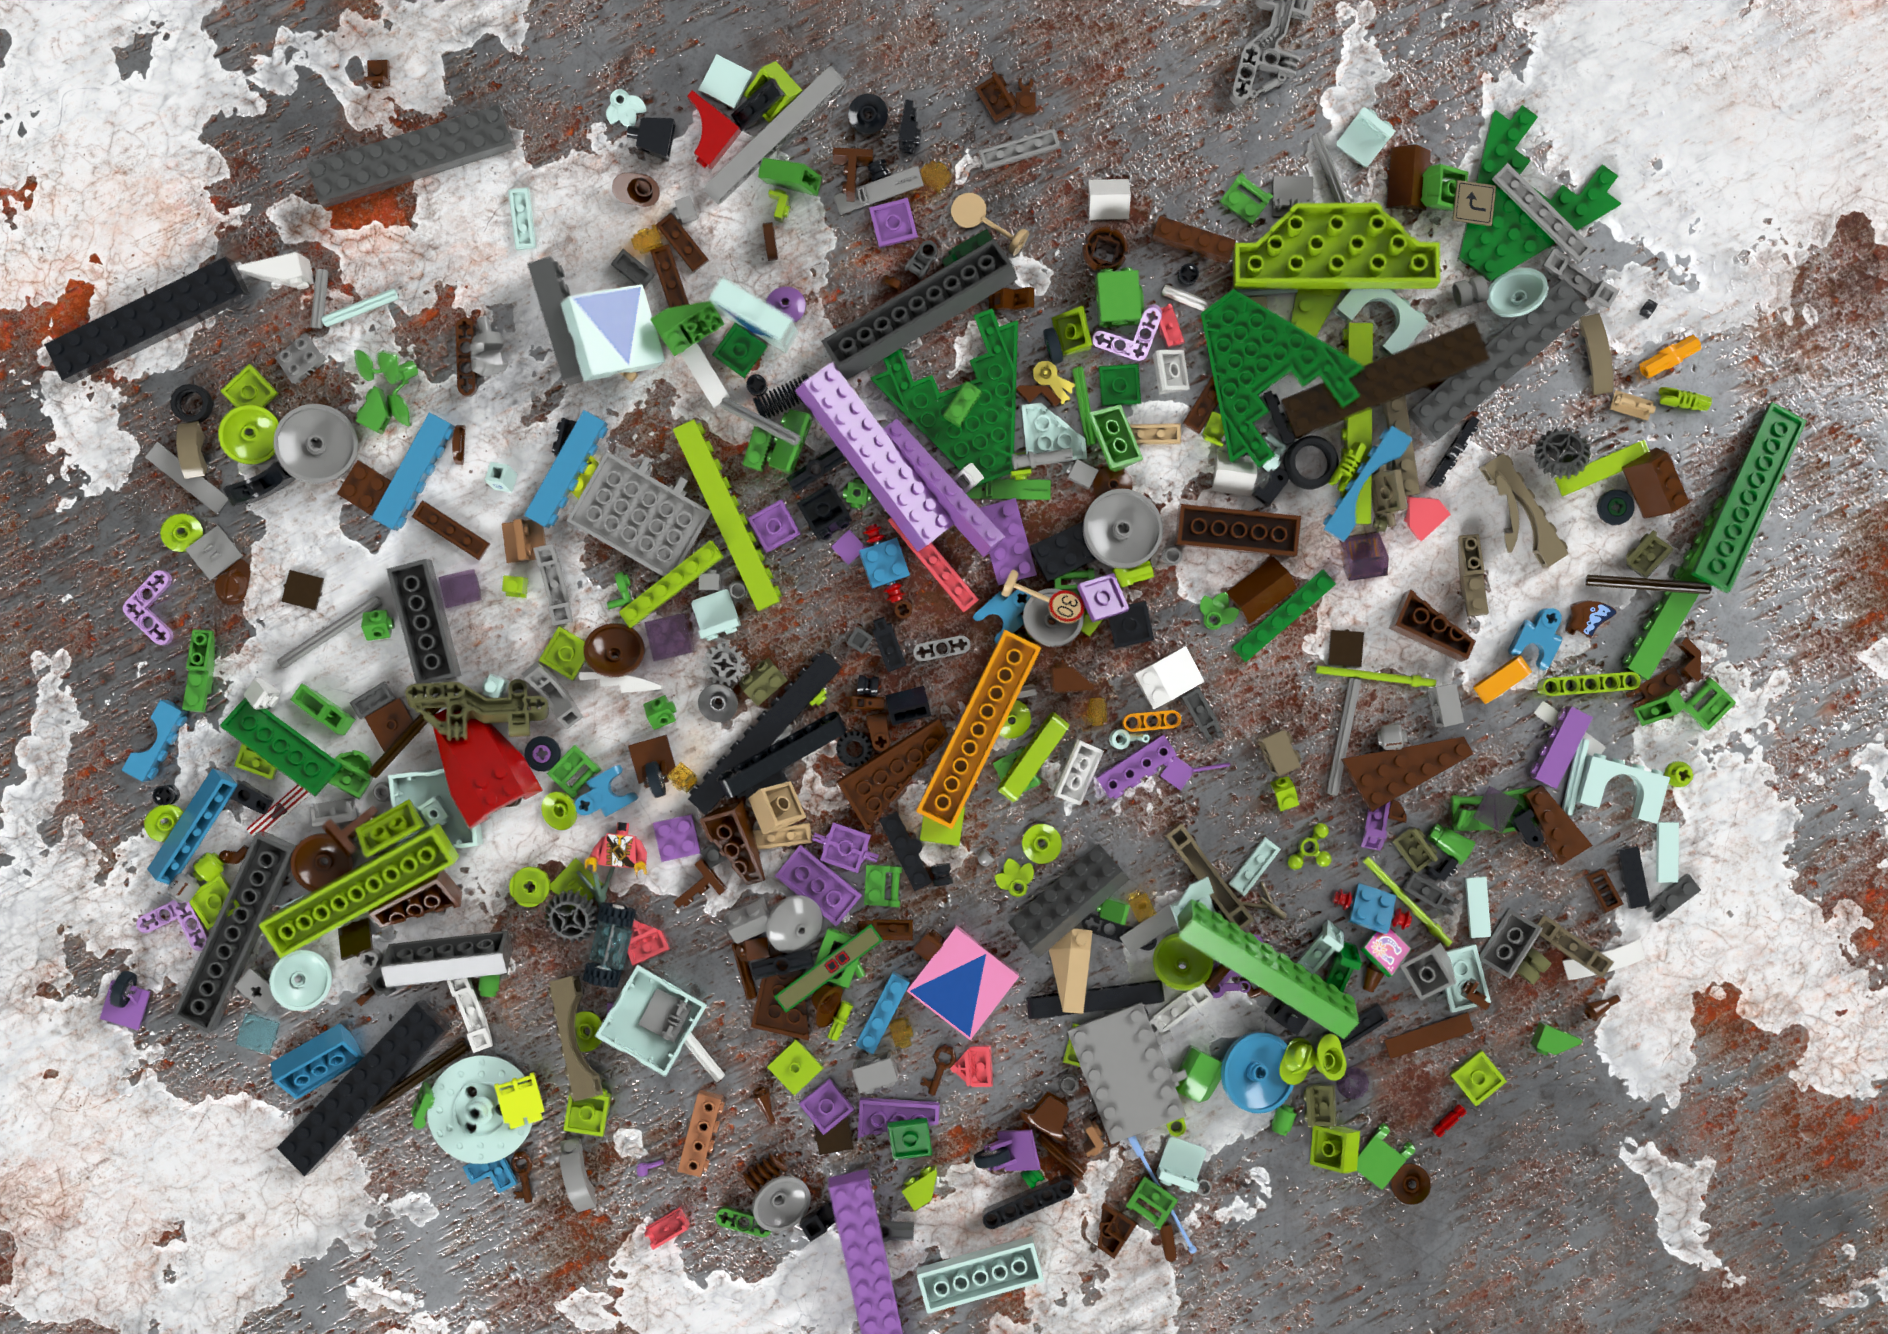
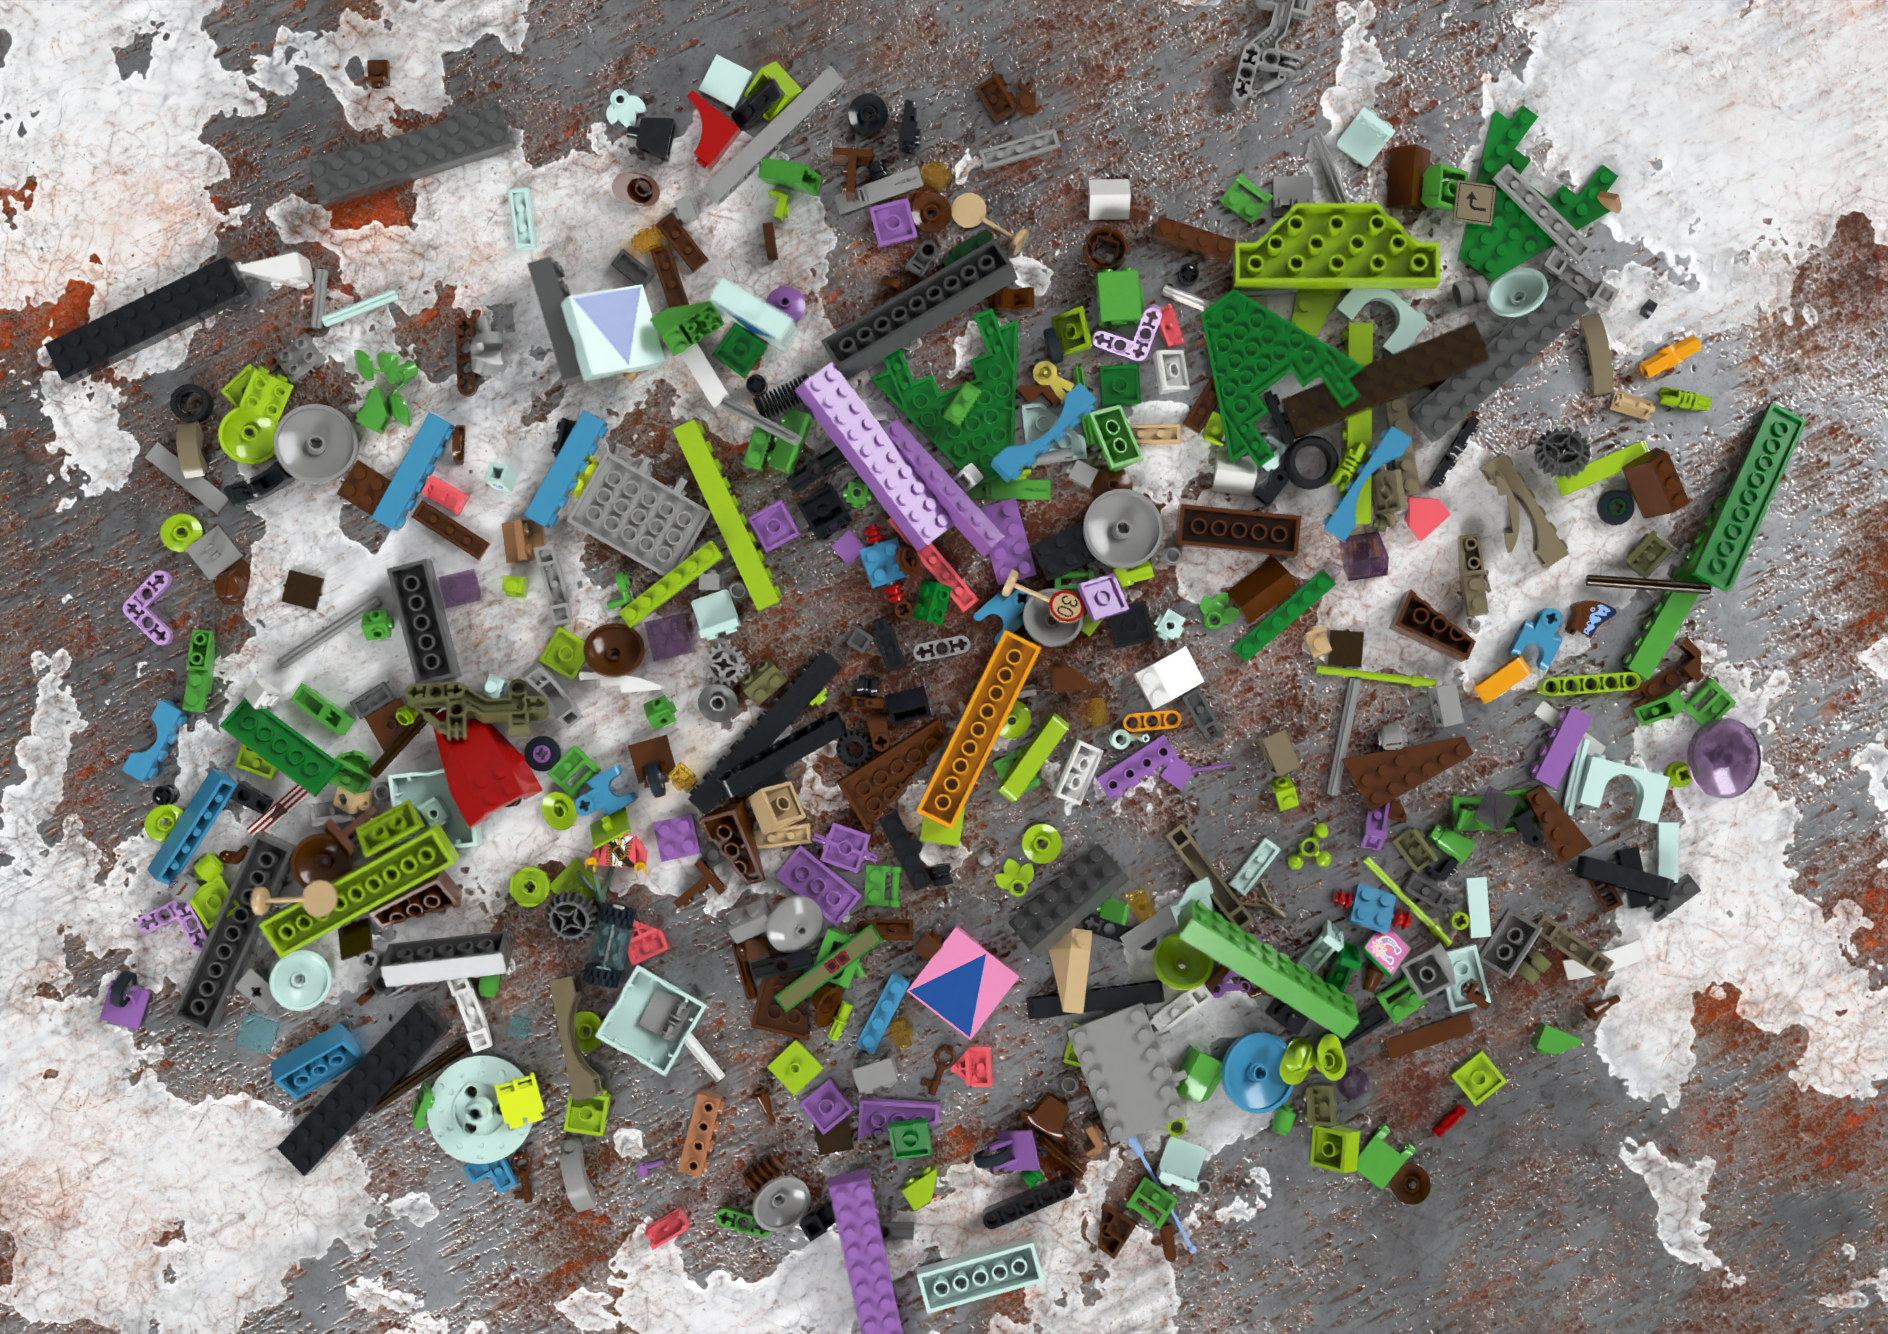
none -> lime bracket [239,365,293,421]
none -> tan piece [251,880,338,917]
none -> tan bracket [333,786,374,814]
none -> lime cone [396,704,419,725]
none -> coral hinge [422,475,470,515]
none -> clear light blue tile [506,1014,532,1040]
none -> lime piece [590,807,631,849]
none -> reddish brown gear [894,544,920,576]
none -> reddish brown dish [912,192,952,233]
none -> green bracket [913,580,952,625]
none -> dark azure arch [991,382,1097,483]
none -> light aqua brick [1154,609,1185,641]
none -> tan bracket [1304,625,1332,659]
none -> bright green plate [1374,974,1428,1024]
none -> lime bush [1449,911,1469,930]
none -> black beam [1575,856,1674,901]
none -> medium nougat tile [1597,191,1622,213]
none -> clear purple dish [1687,718,1761,799]

